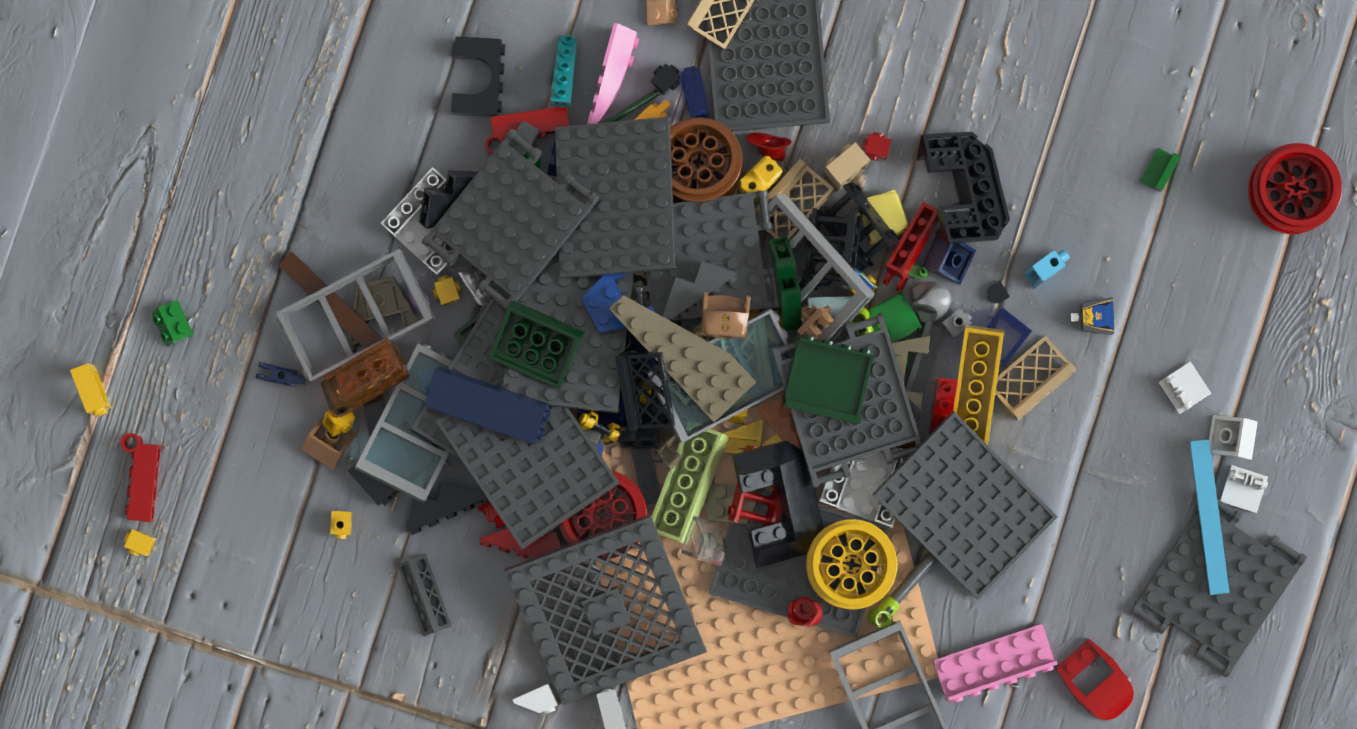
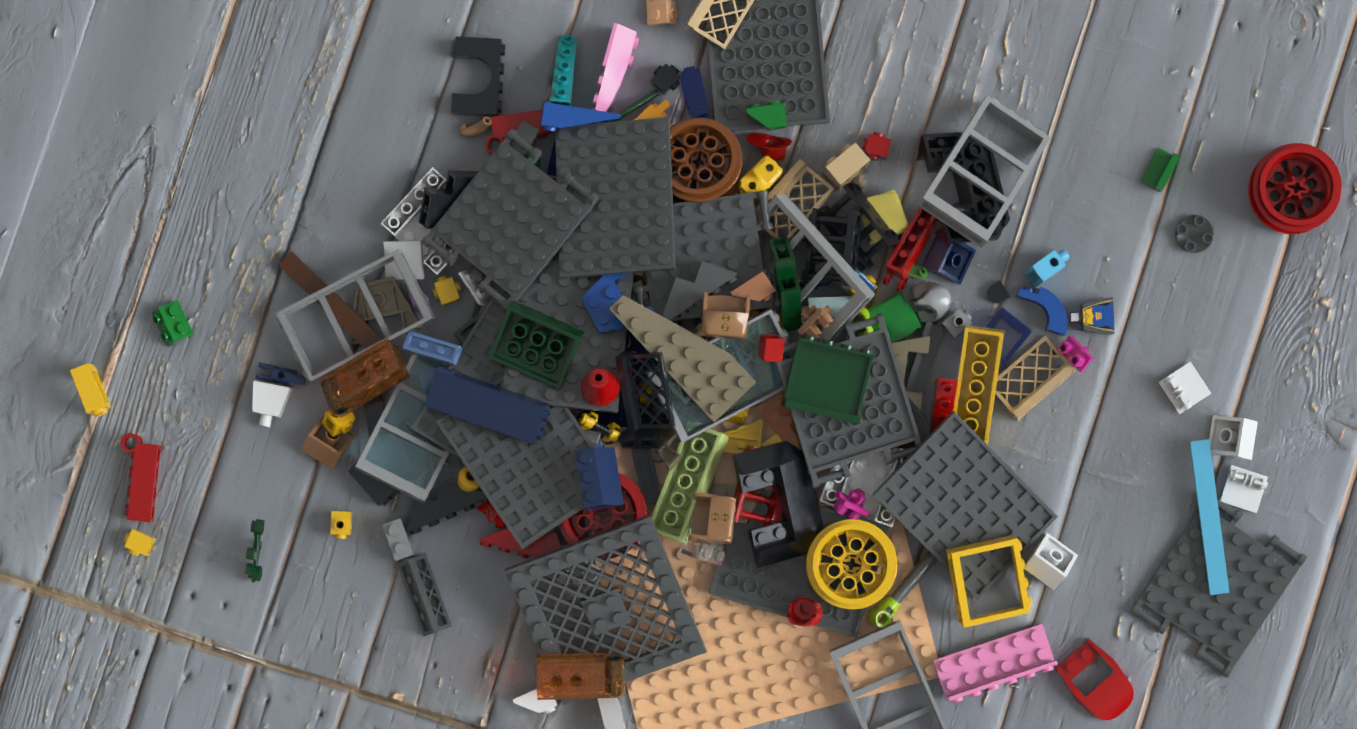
none -> dark green plant [245,519,265,583]
none -> white torso [252,381,292,427]
none -> white tile [383,240,424,280]
none -> light grey brick [383,518,415,561]
none -> medium blue plate [402,331,463,366]
none -> yellow head [457,466,479,492]
none -> medium nougat arm [459,117,492,138]
none -> clear orange hinge [536,653,625,700]
none -> blue wedge [540,102,621,132]
none -> dark blue slope [574,447,624,512]
none -> red cone [580,368,619,406]
none -> medium nougat piece [688,493,736,544]
none -> nougat slope [730,271,776,303]
none -> green slope [746,101,788,131]
none -> red panel [758,334,785,362]
none -> dark pink hips [833,488,870,520]
none -> light grey window [917,95,1051,248]
none -> yellow window [946,535,1032,628]
none -> blue arch [1016,287,1067,336]
none -> white slope [1025,533,1078,590]
none -> dark pink hips [1057,336,1094,373]
none -> dark grey dish [1175,215,1214,253]

